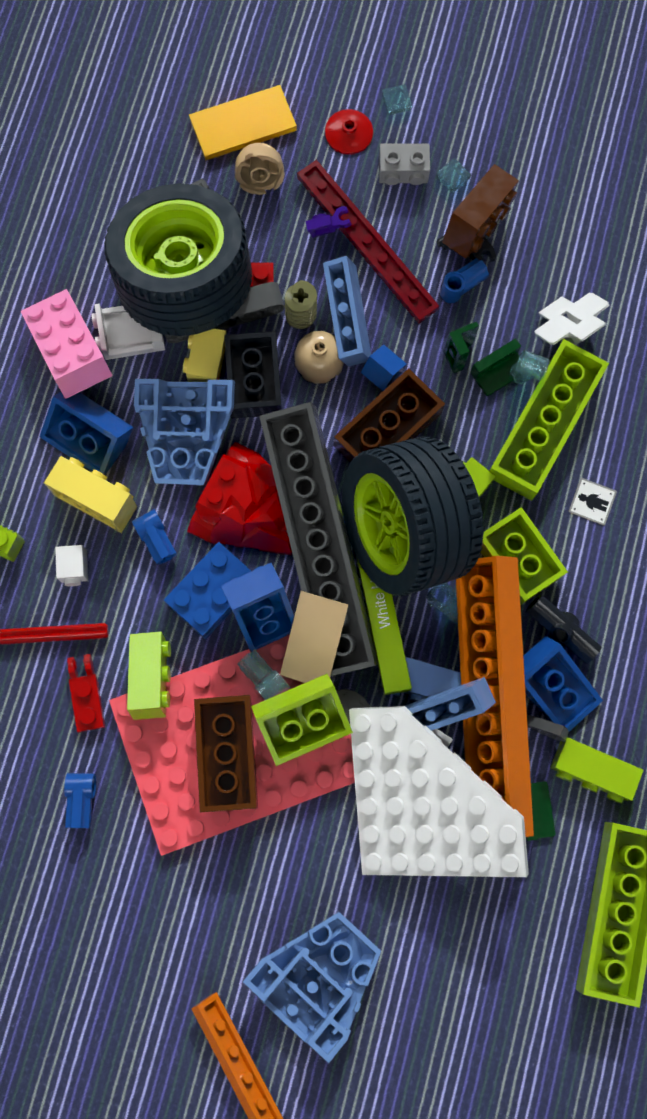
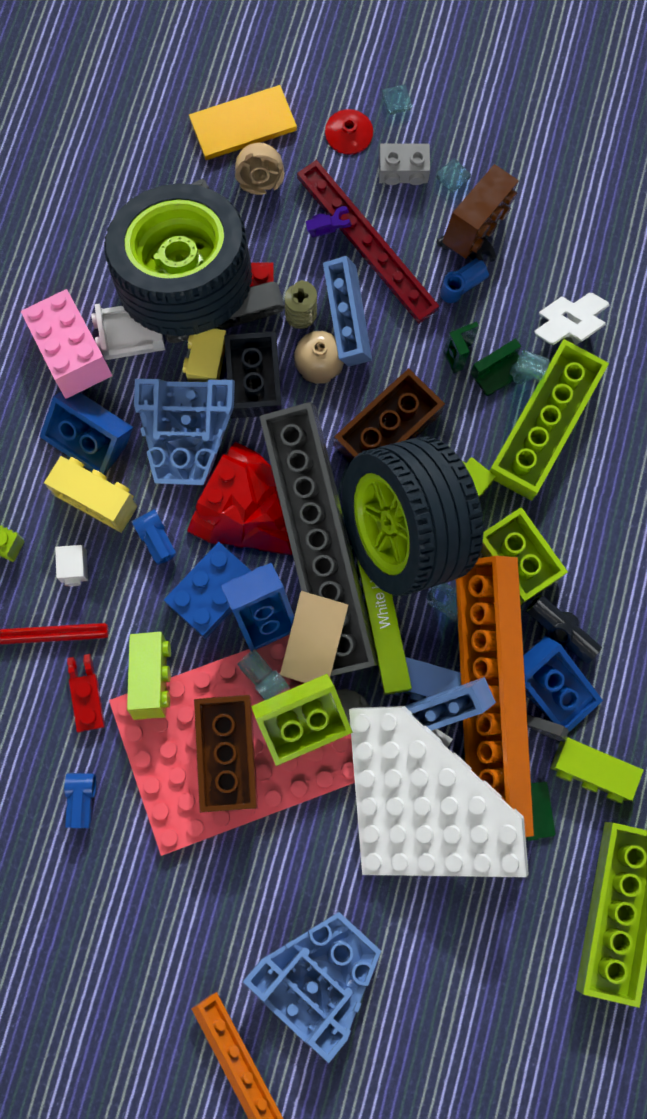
blue brick [361,345,407,391] -> none
sticker [569,478,617,525] -> none

